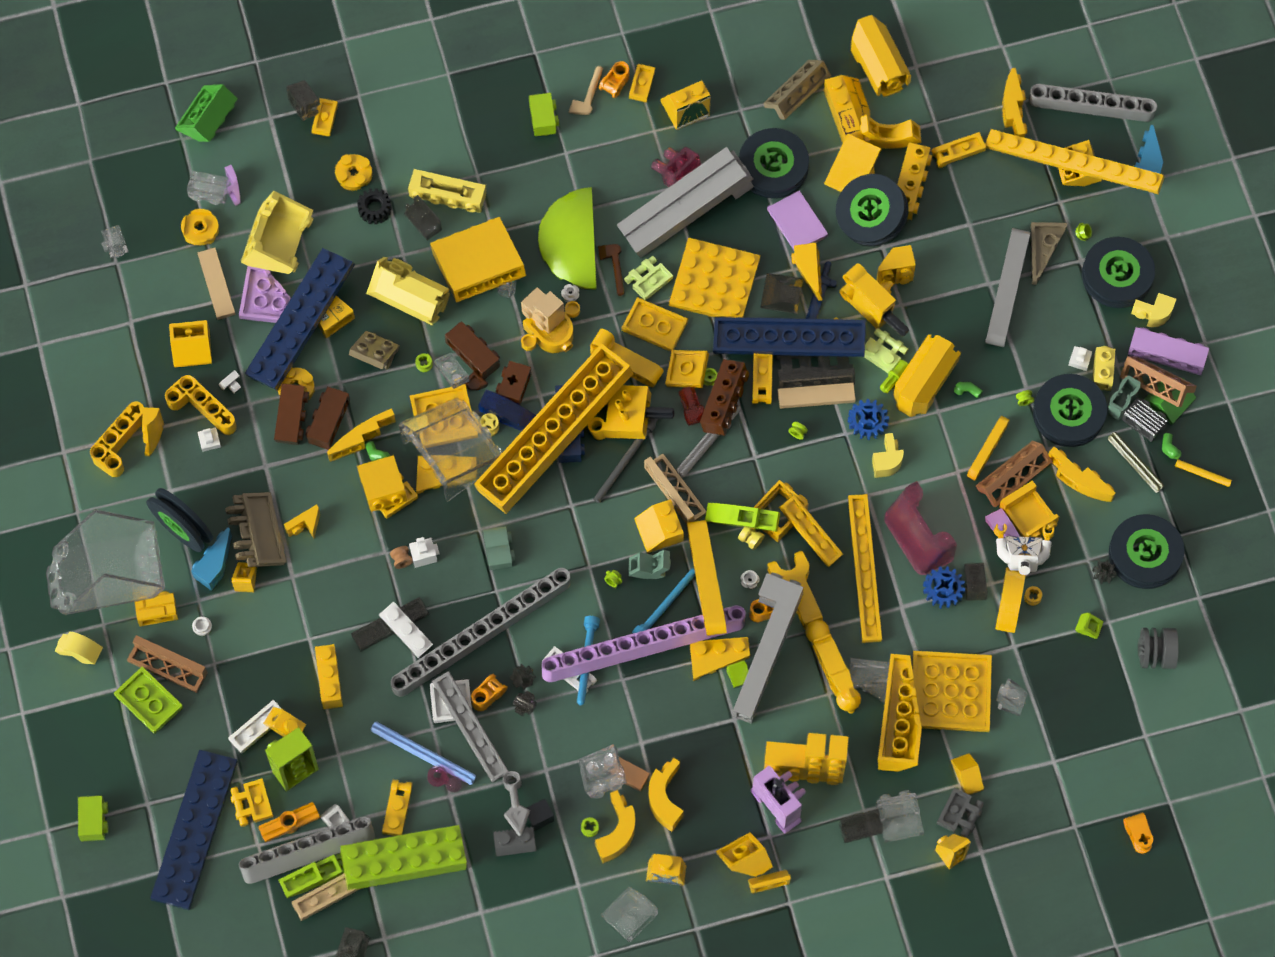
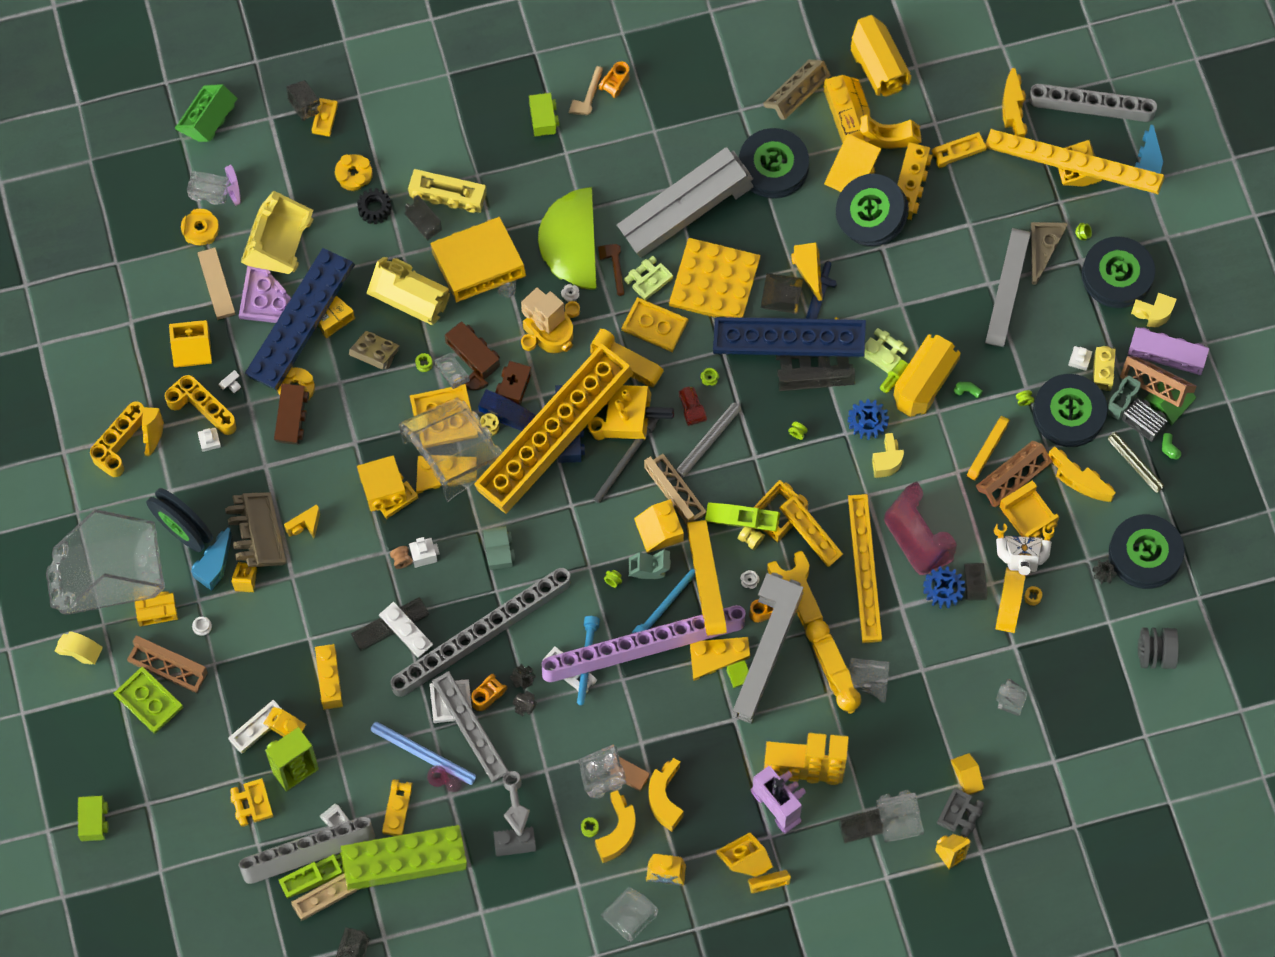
clear brick [101,225,128,258] -> none
dark blue plate [150,750,238,910] -> none
light orange piece [258,802,320,843] -> none
reddish brown brick [305,386,350,450] -> none
yellow slope [327,408,396,462] -> none
bright green arm [365,441,390,461] -> none
black panel [527,799,555,831] -> none
yellow plate [629,64,655,102] -> none
clear pink brick [651,147,701,187] -> none
yellow slope [660,81,710,130] -> none
yellow tile [665,350,709,388] -> none
reddish brown brick [700,359,749,436] -> none
yellow plate [752,354,773,404] -> none
lavender tile [767,191,828,250] -> none
tan tile [778,383,855,409] -> none
yellow piece [839,263,909,337] -> none
yellow slope [876,245,916,284] -> none
yellow wedge [878,654,922,772] -> none
yellow plate [912,651,992,732] -> none
lavender slope [985,508,1020,538] -> none
lime slope [1075,613,1104,639] -> none
light orange piece [1124,812,1153,854] -> none
yellow bar [1175,459,1232,487] -> none

